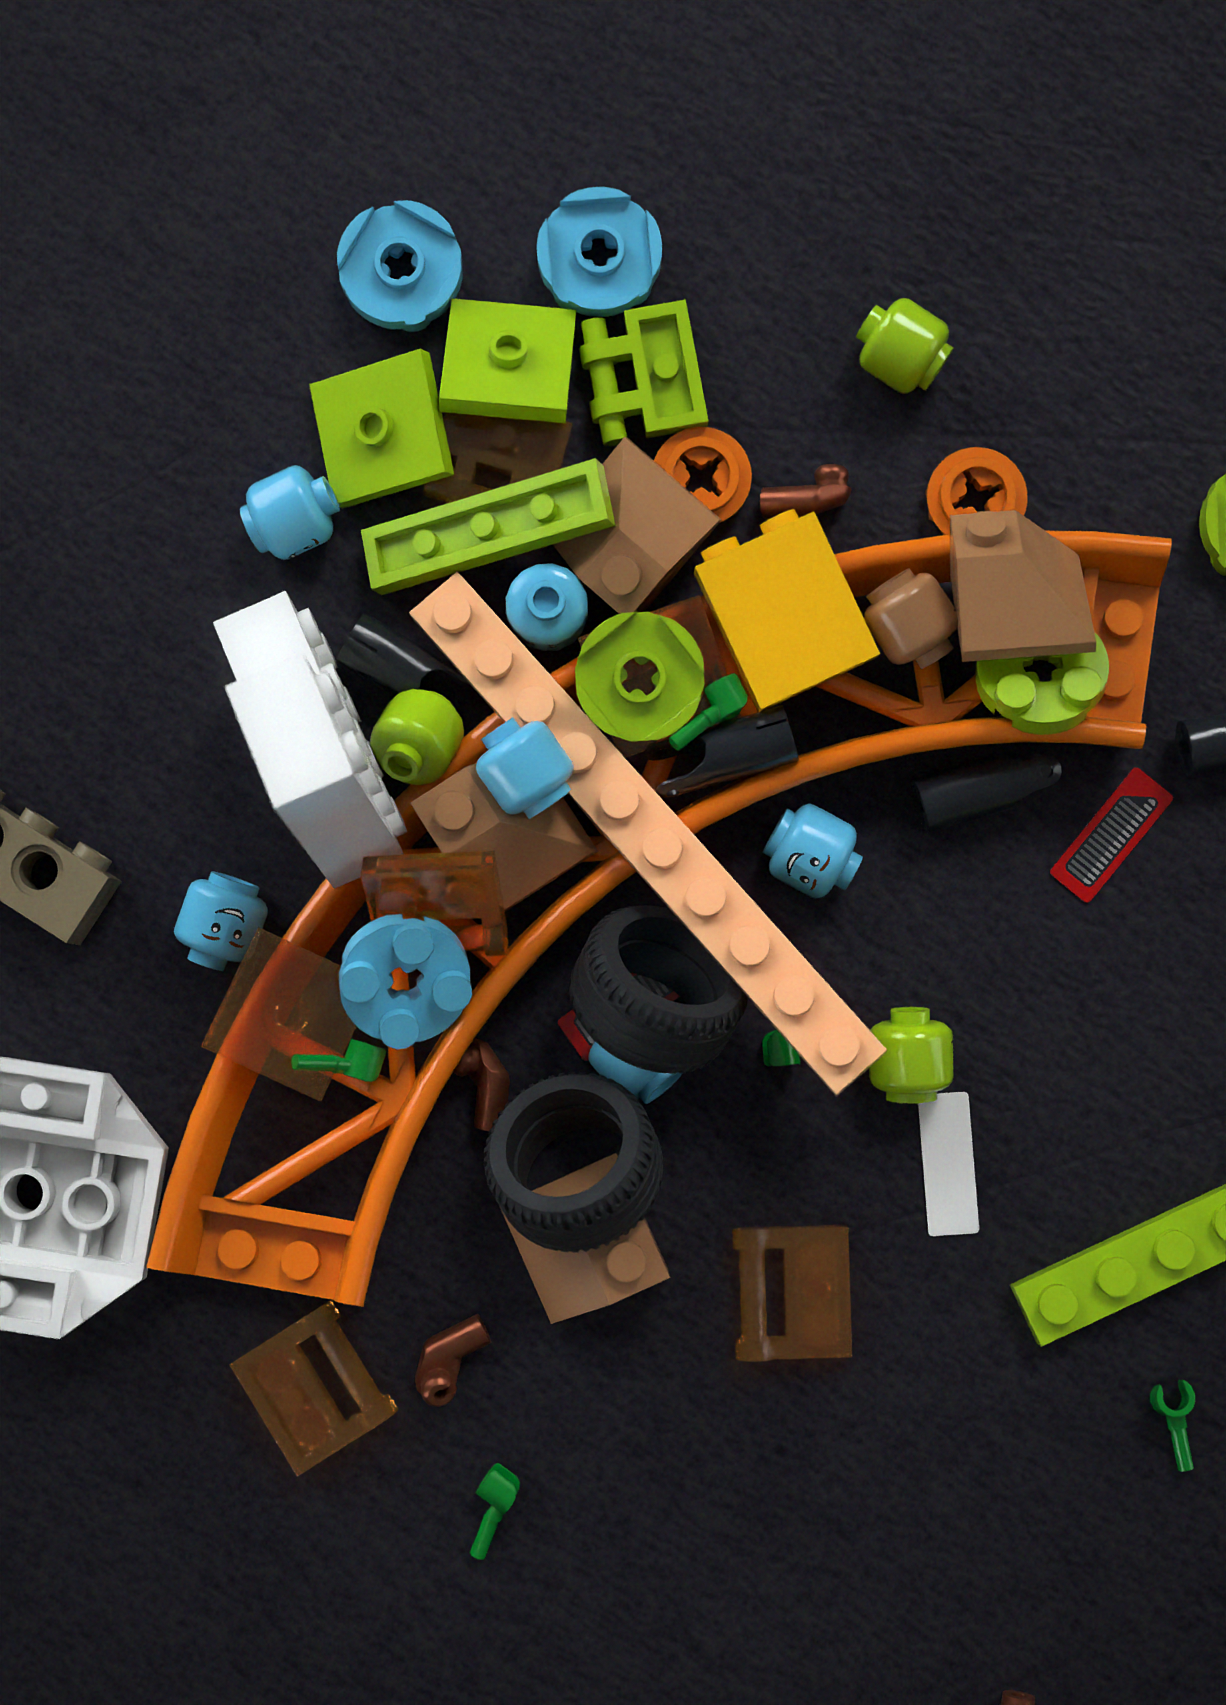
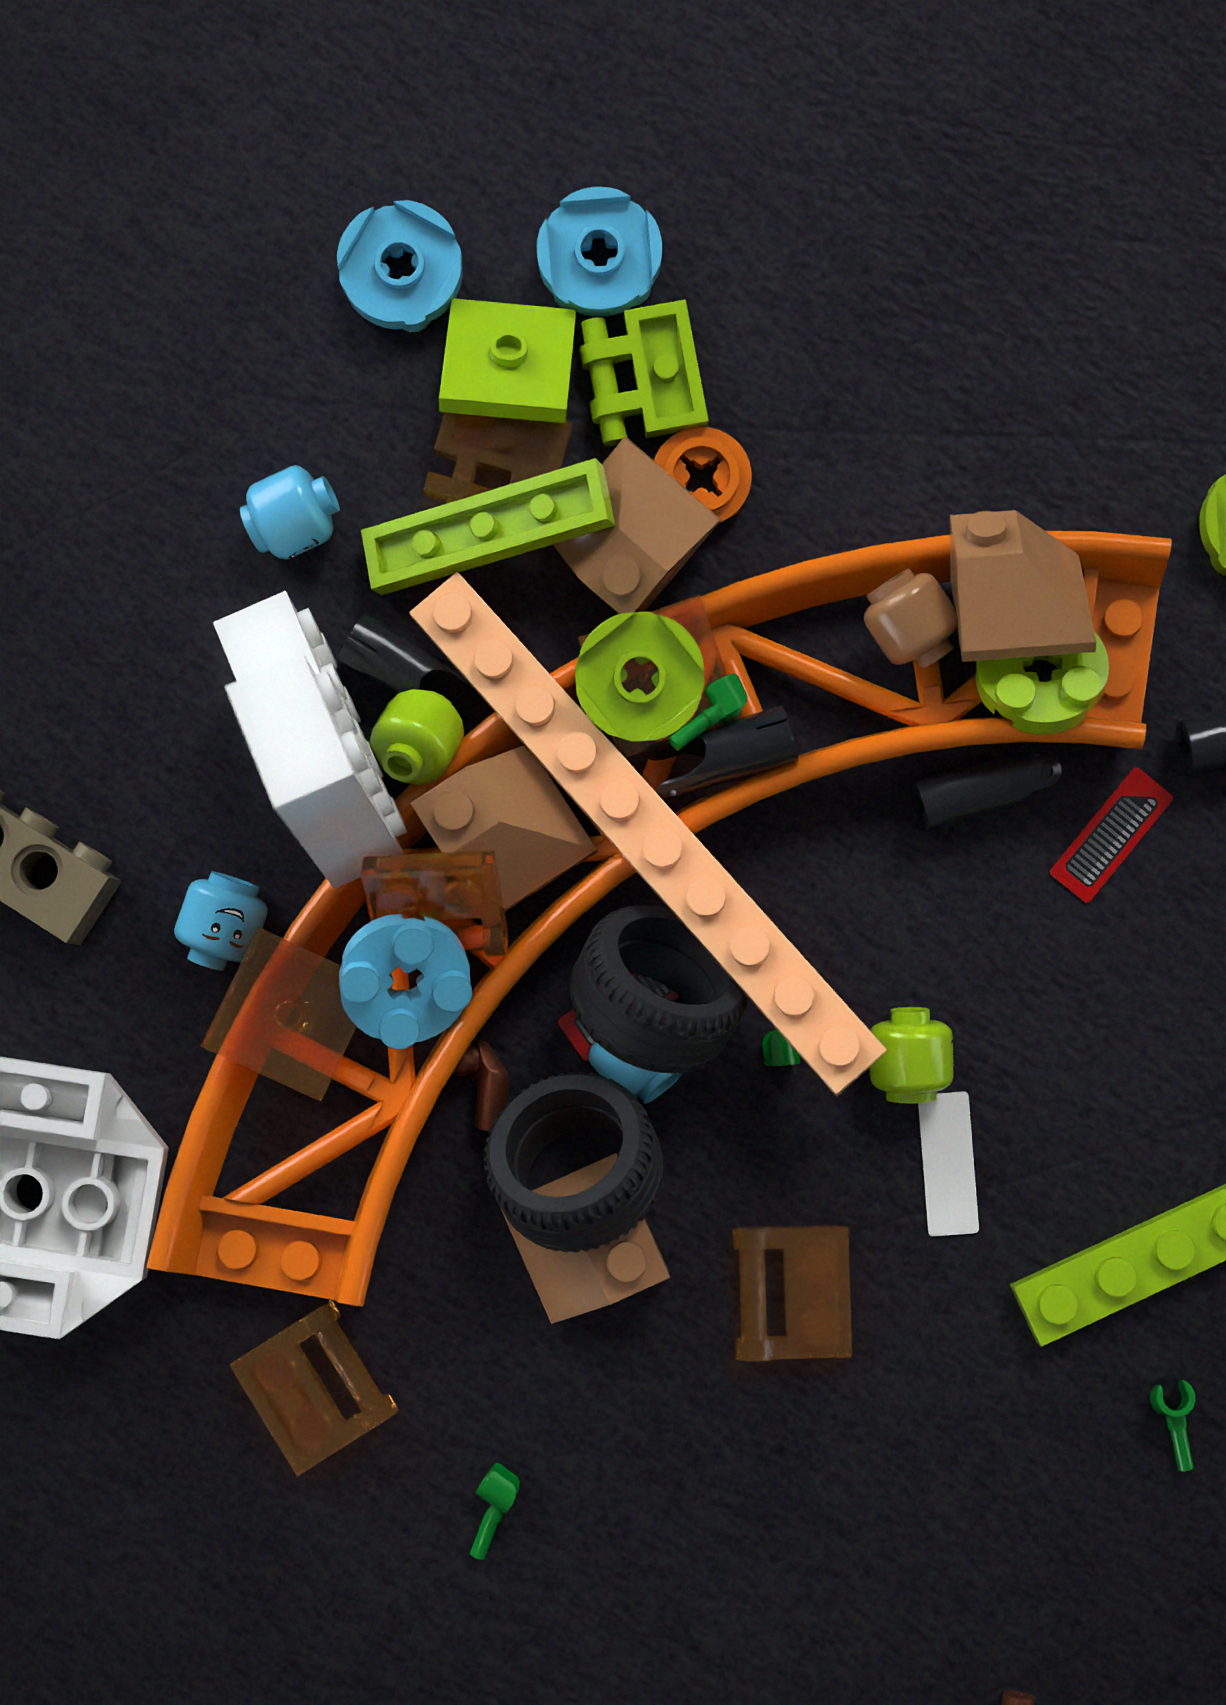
green hand [291,1039,386,1082] -> none
lime plate [309,349,454,508] -> none
copper arm [415,1314,491,1406] -> none
medium azure head [476,717,574,819] -> none
medium azure head [506,563,588,652] -> none
yellow brick [694,509,880,712] -> none
copper arm [760,464,851,519] -> none
medium azure head [763,804,863,899] -> none
lime head [856,298,954,394] -> none
orange gear [925,447,1028,535] -> none

